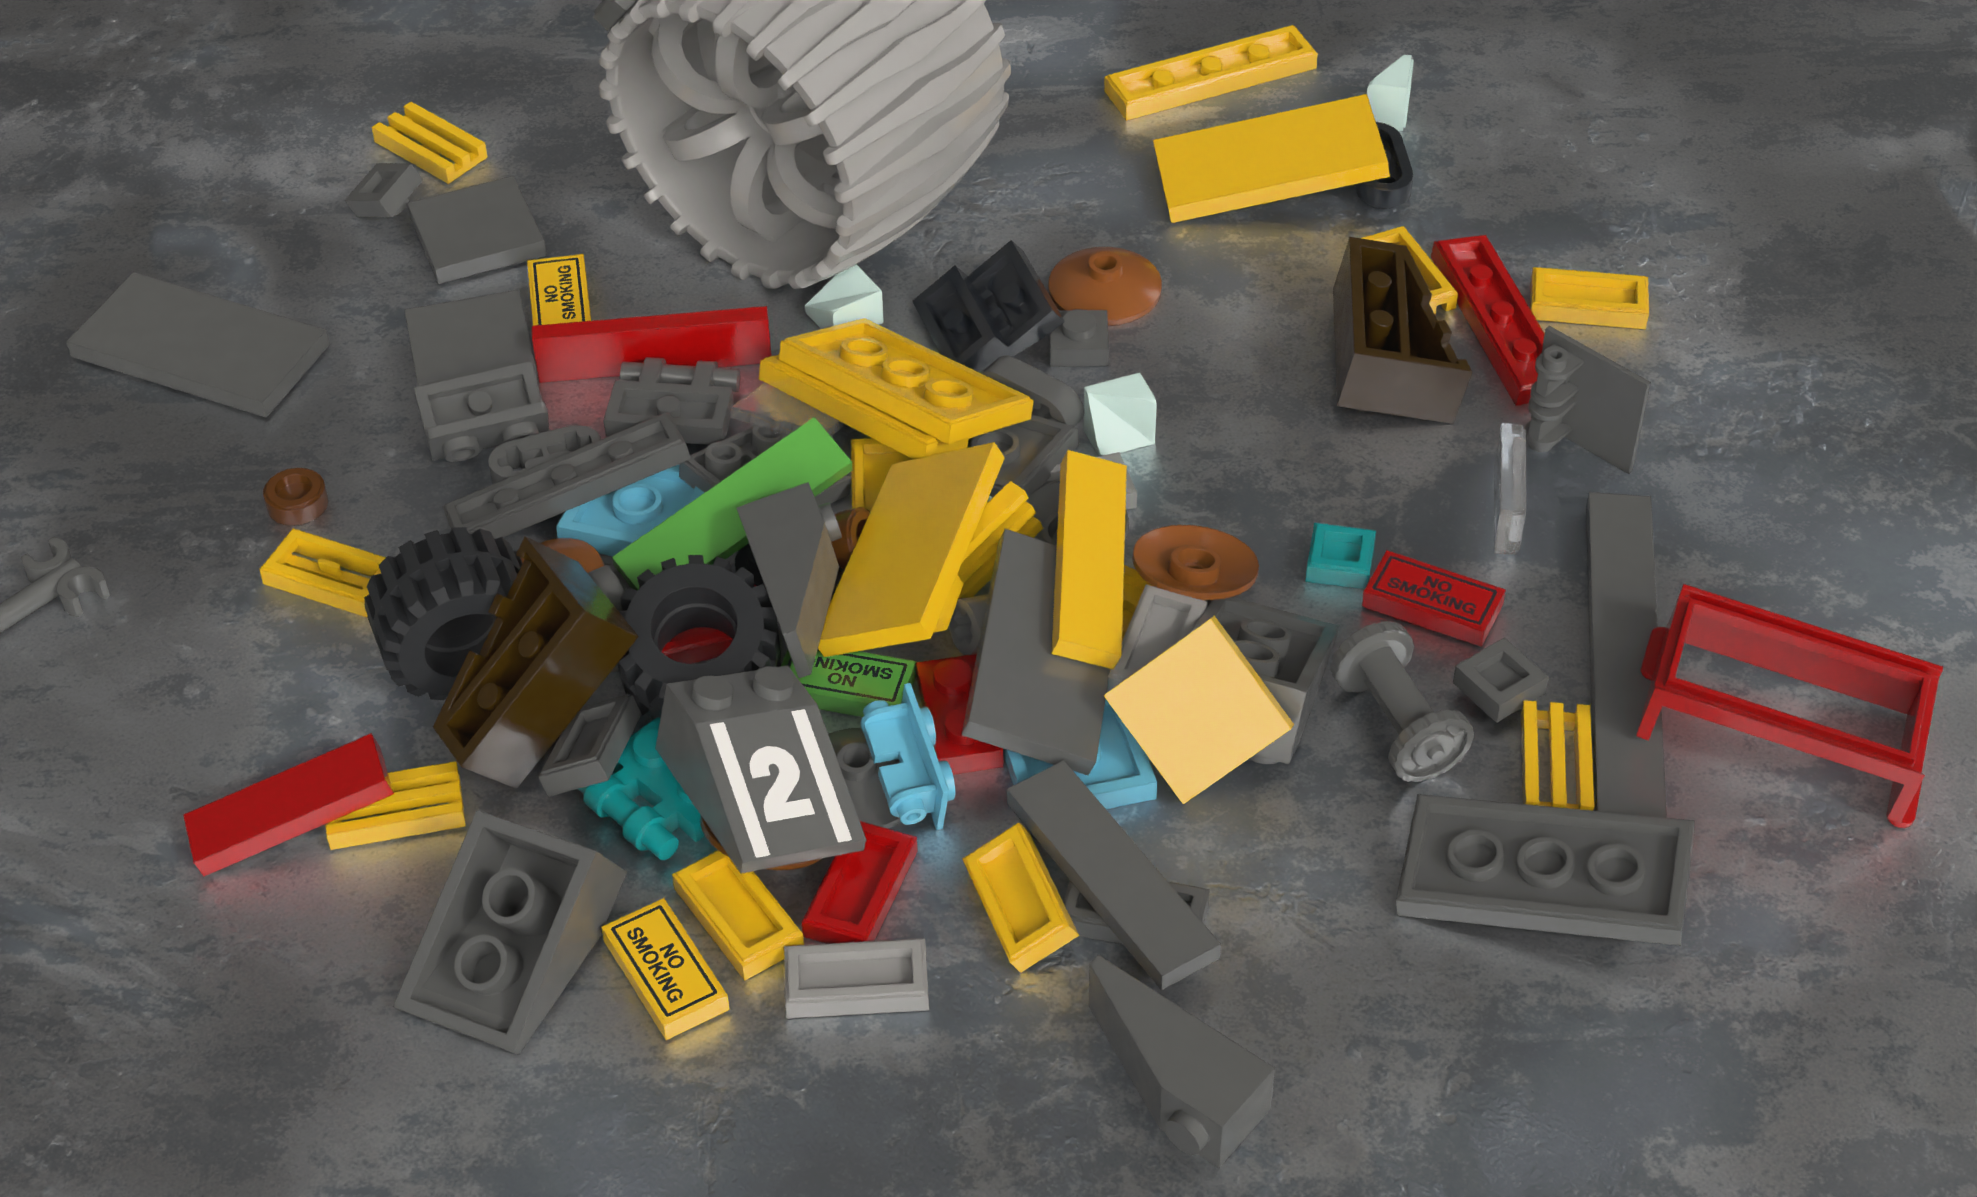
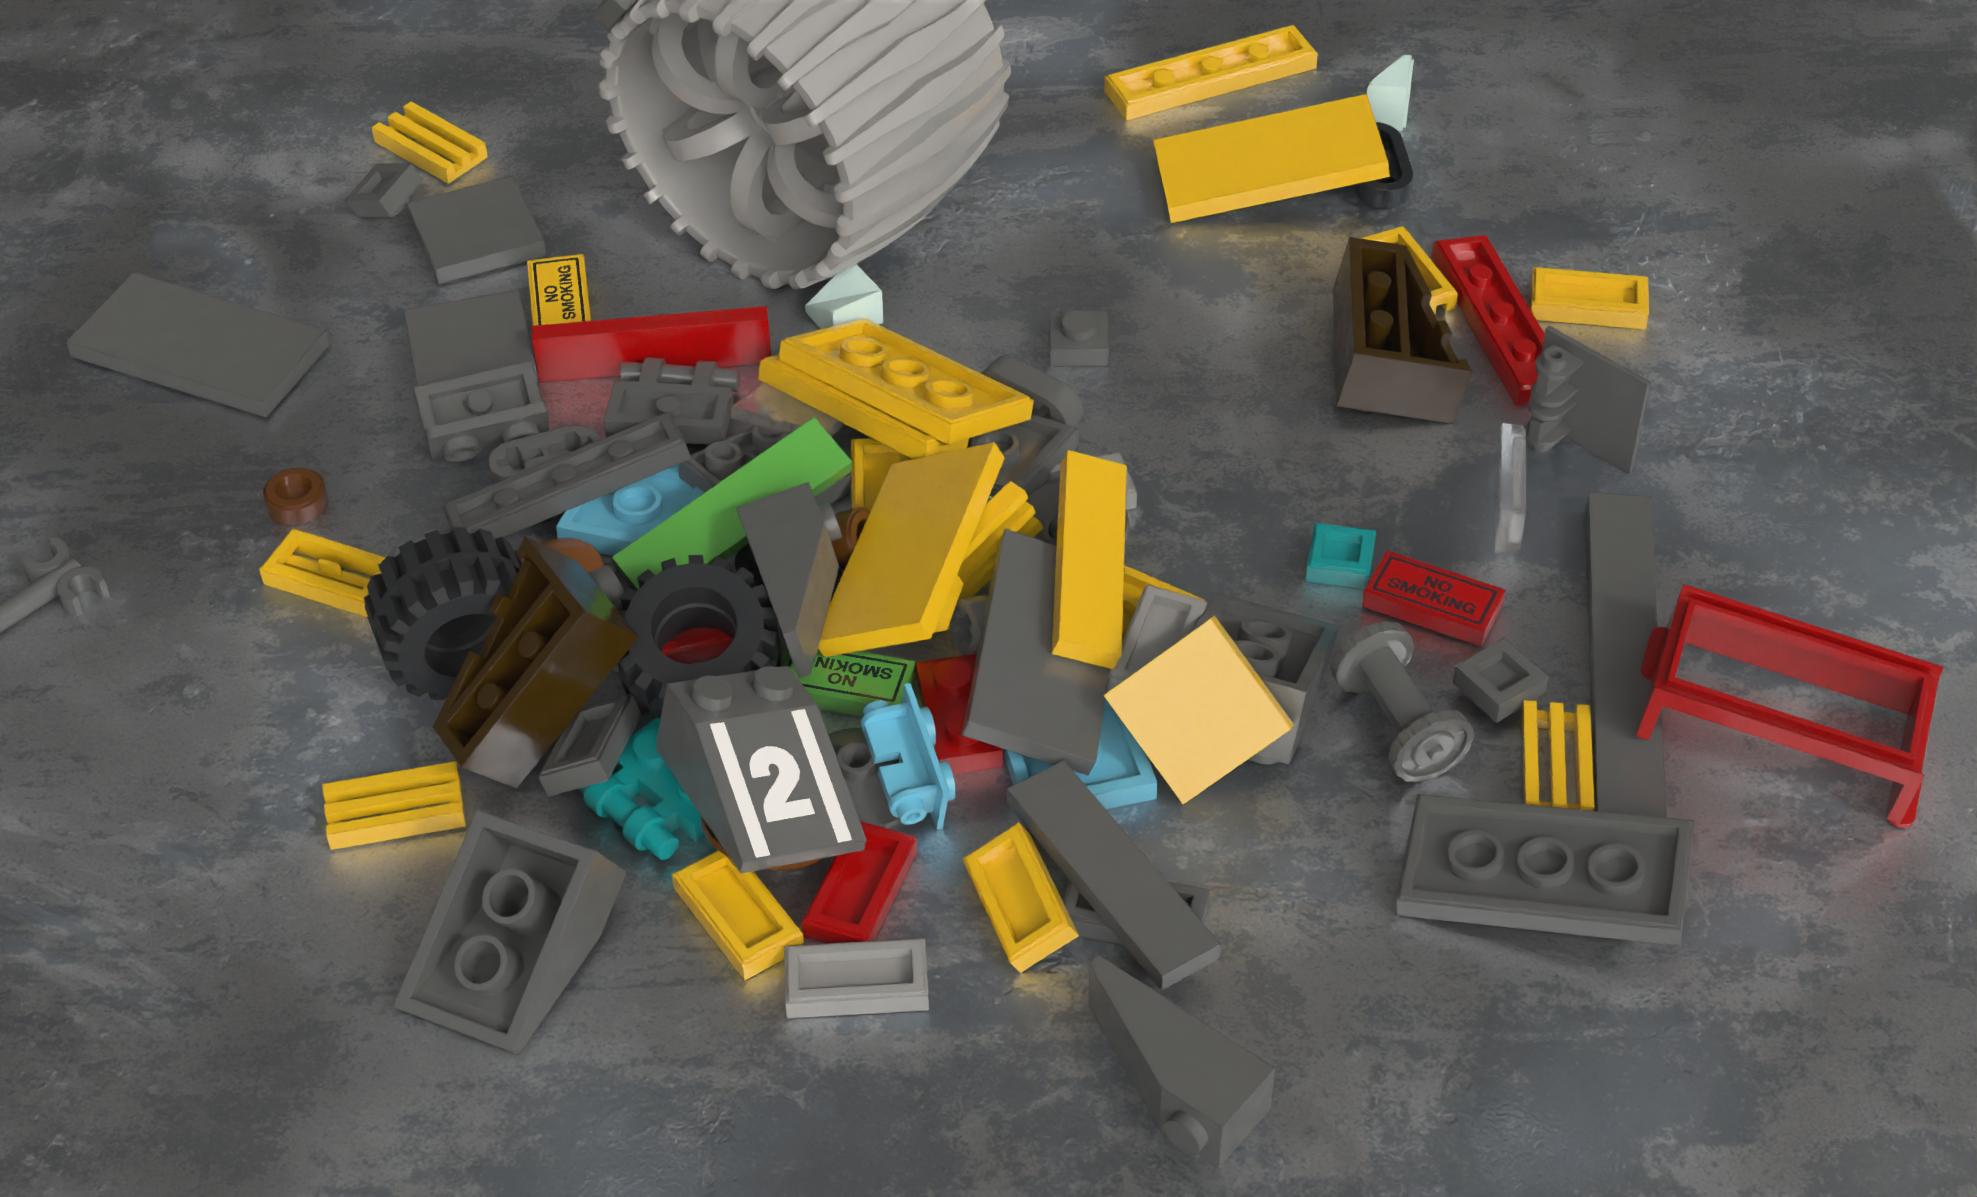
red tile [183,733,394,877] -> none
yellow tile [601,898,730,1040] -> none
black slope [912,240,1065,372] -> none
dark orange dish [1048,247,1162,326] -> none
light aqua slope [1083,372,1157,456] -> none
dark orange dish [1132,525,1259,600] -> none

